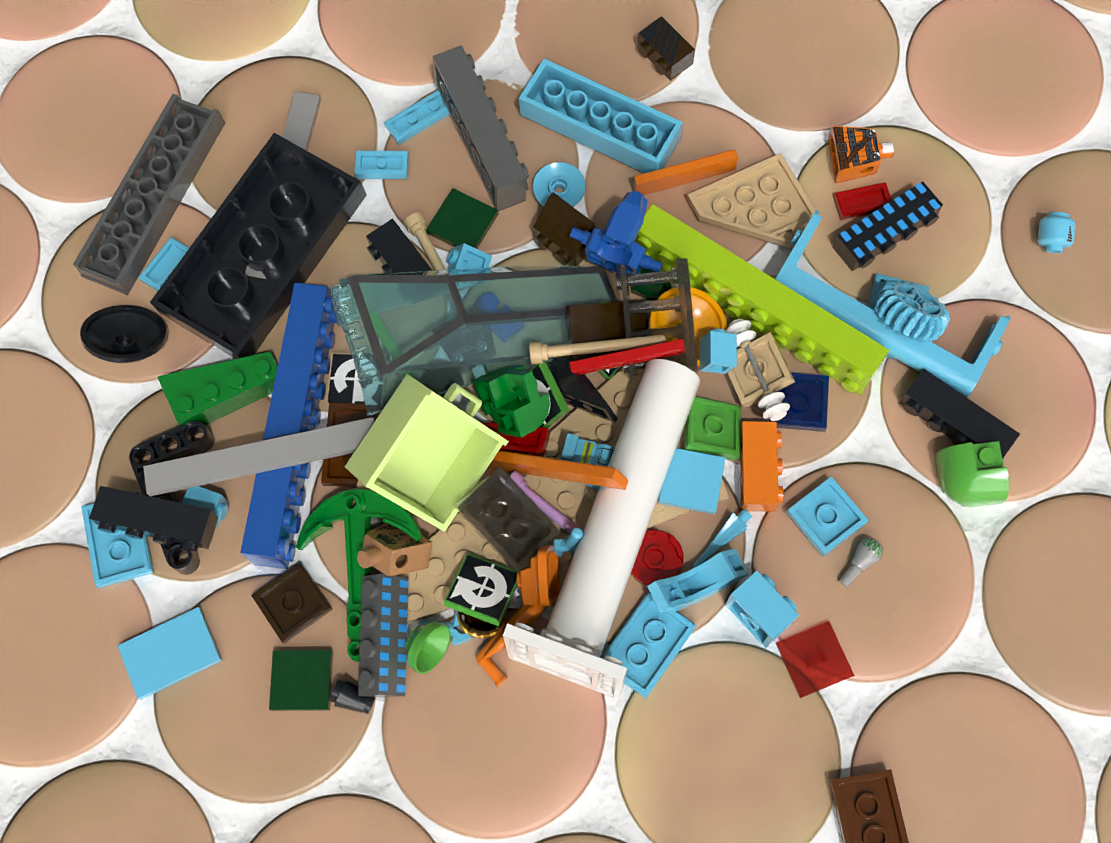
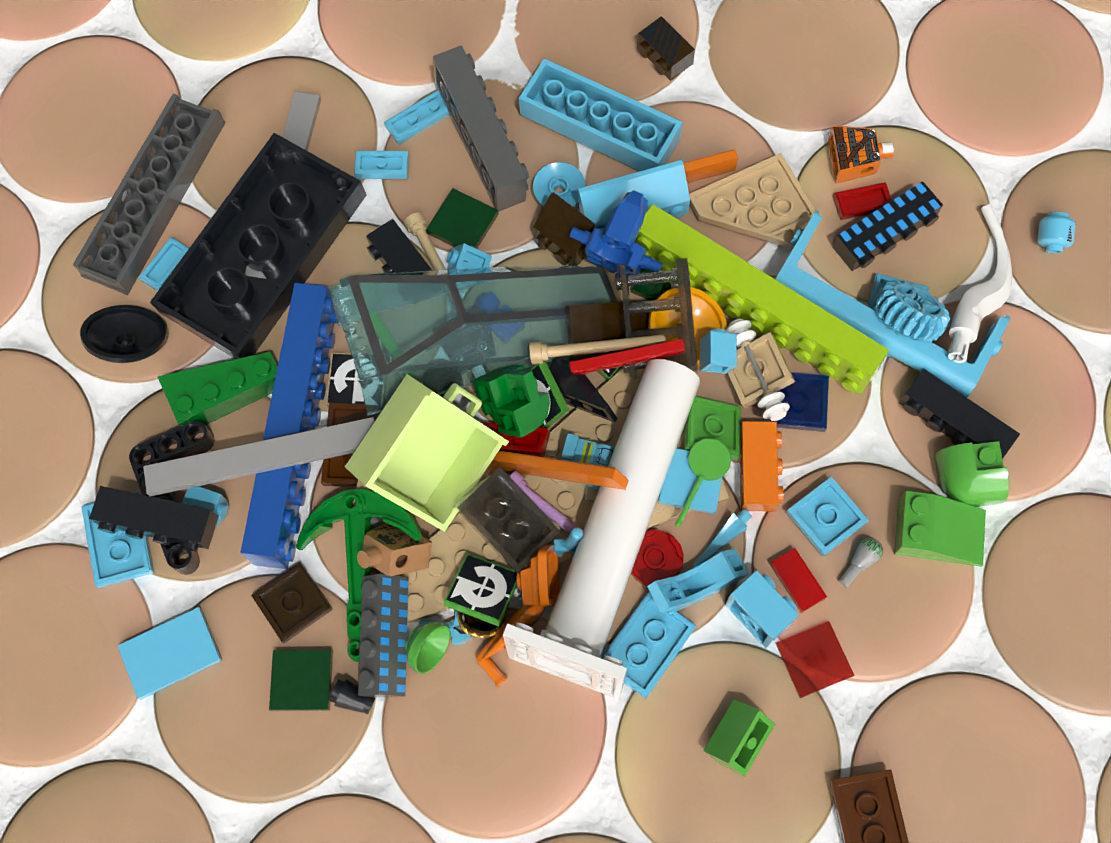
none -> medium azure slope [578,160,690,230]
none -> bright green piece [675,438,731,527]
none -> bright green brick [703,699,775,777]
none -> red tile [770,548,827,613]
none -> bright green slope [894,491,986,567]
none -> white animal [948,204,1012,363]

